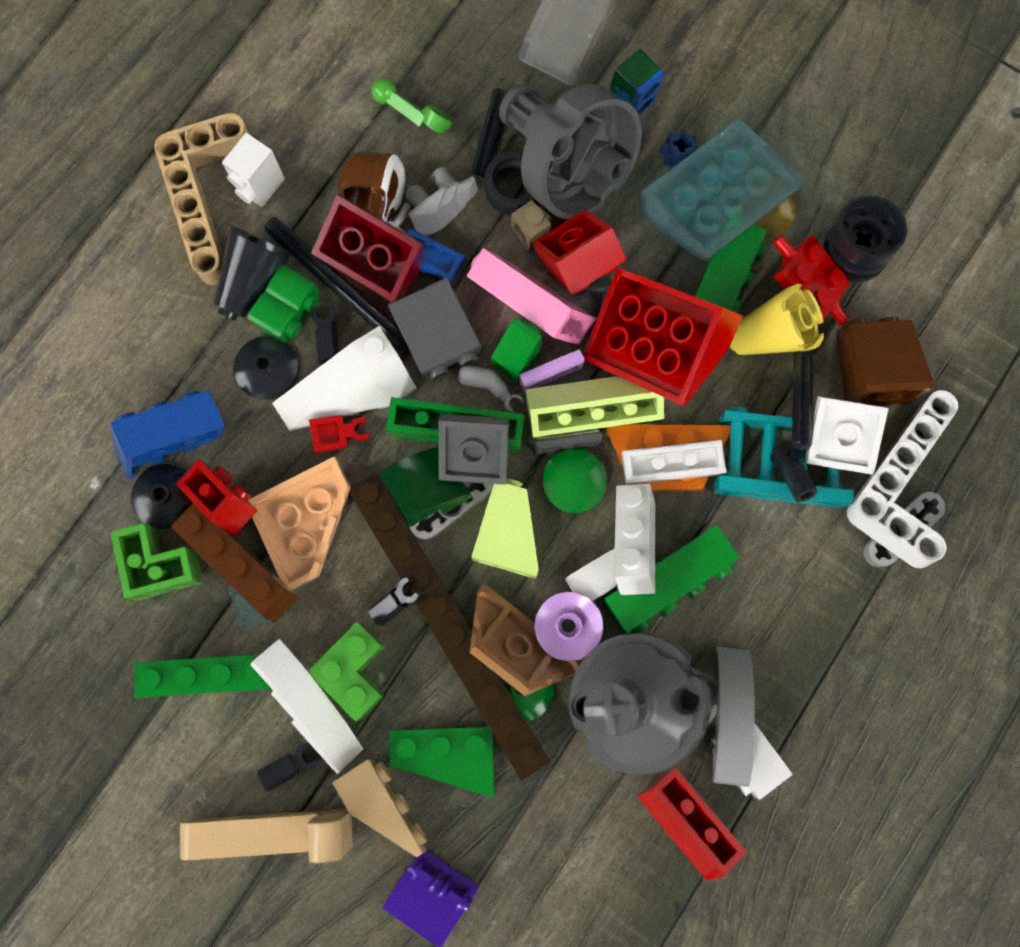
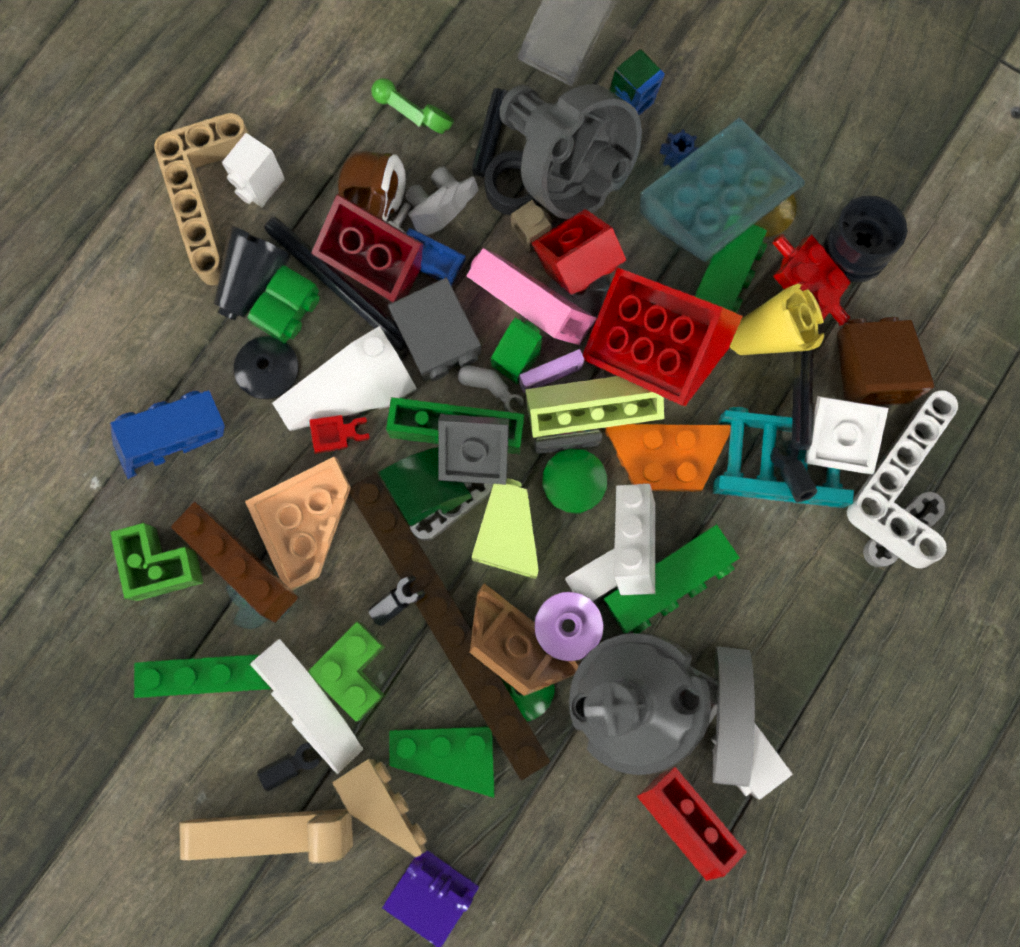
black dish [131,464,193,529] -> none
red brick [176,459,257,535] -> none
black bar [311,306,339,365] -> none
white tile [621,440,727,485] -> none

